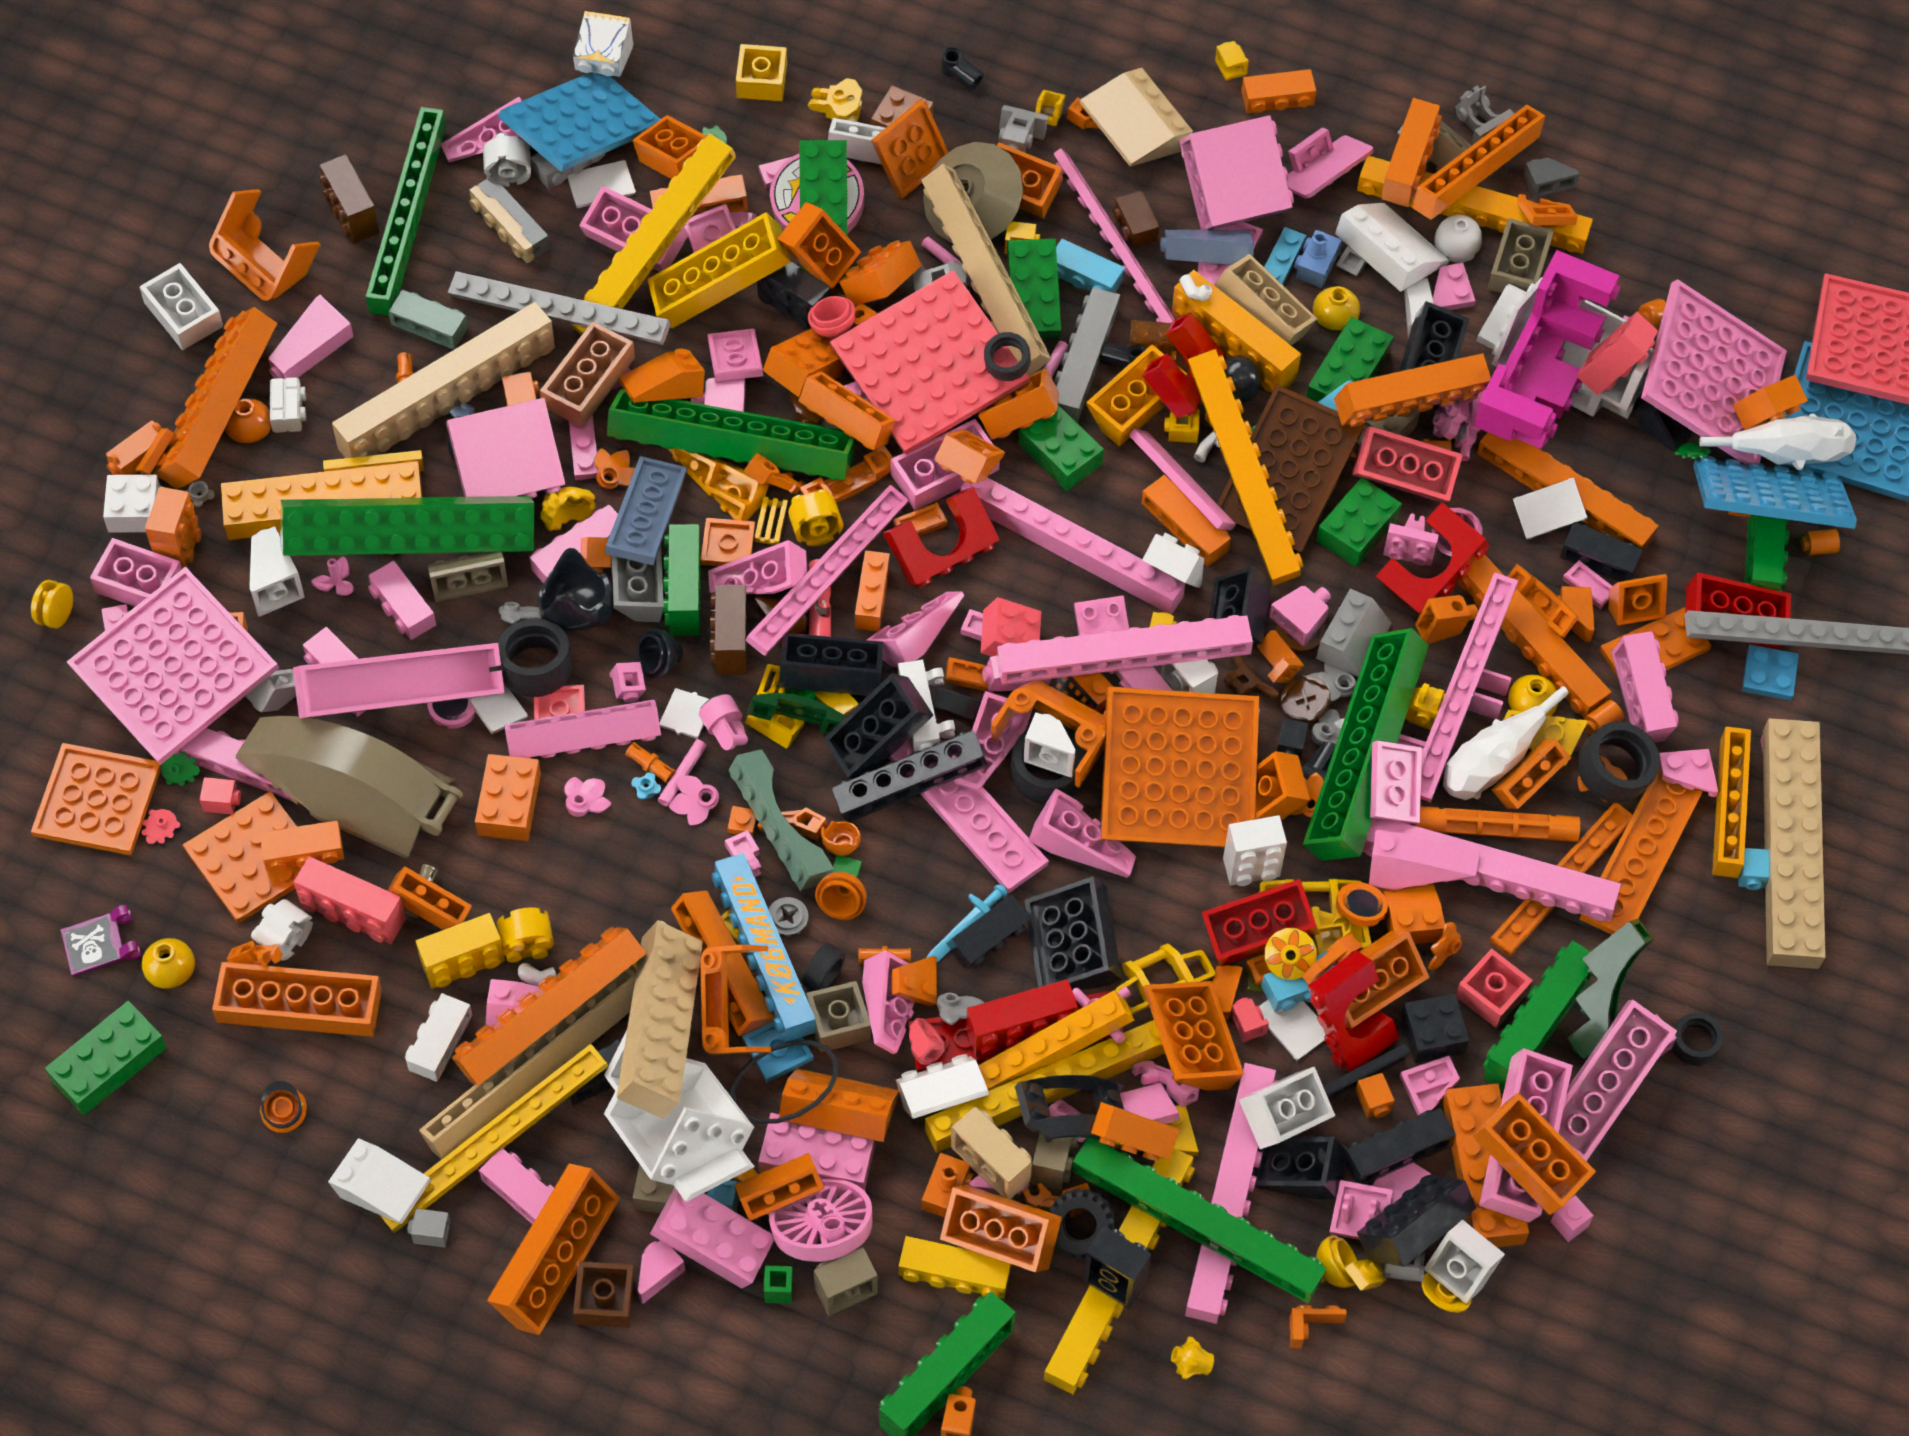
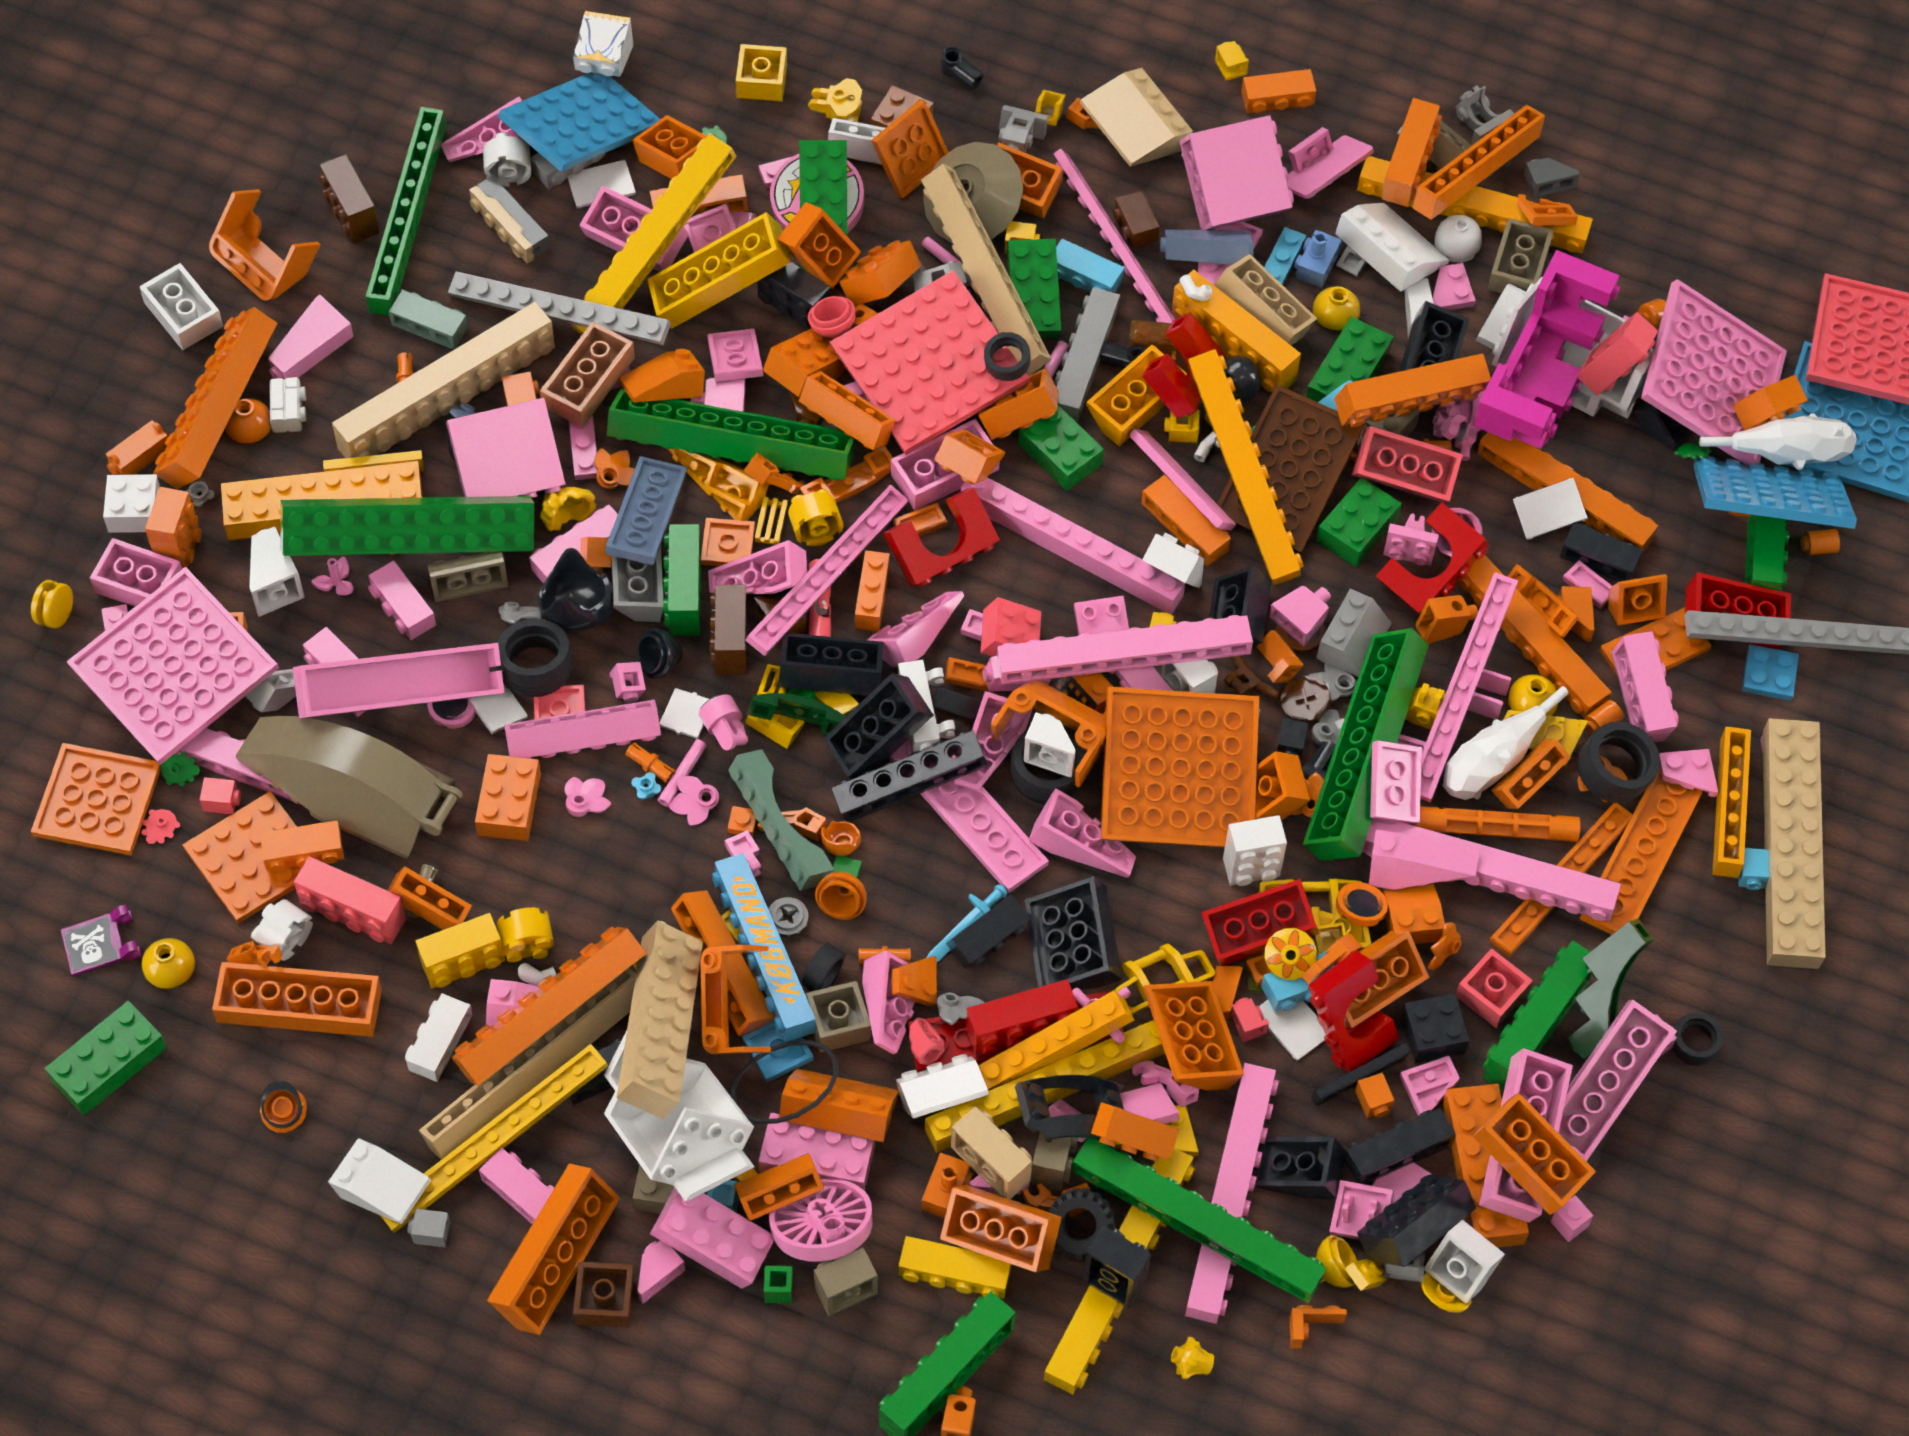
orange tile [136,428,174,475] -> none
white brick [1239,1067,1335,1149] -> none

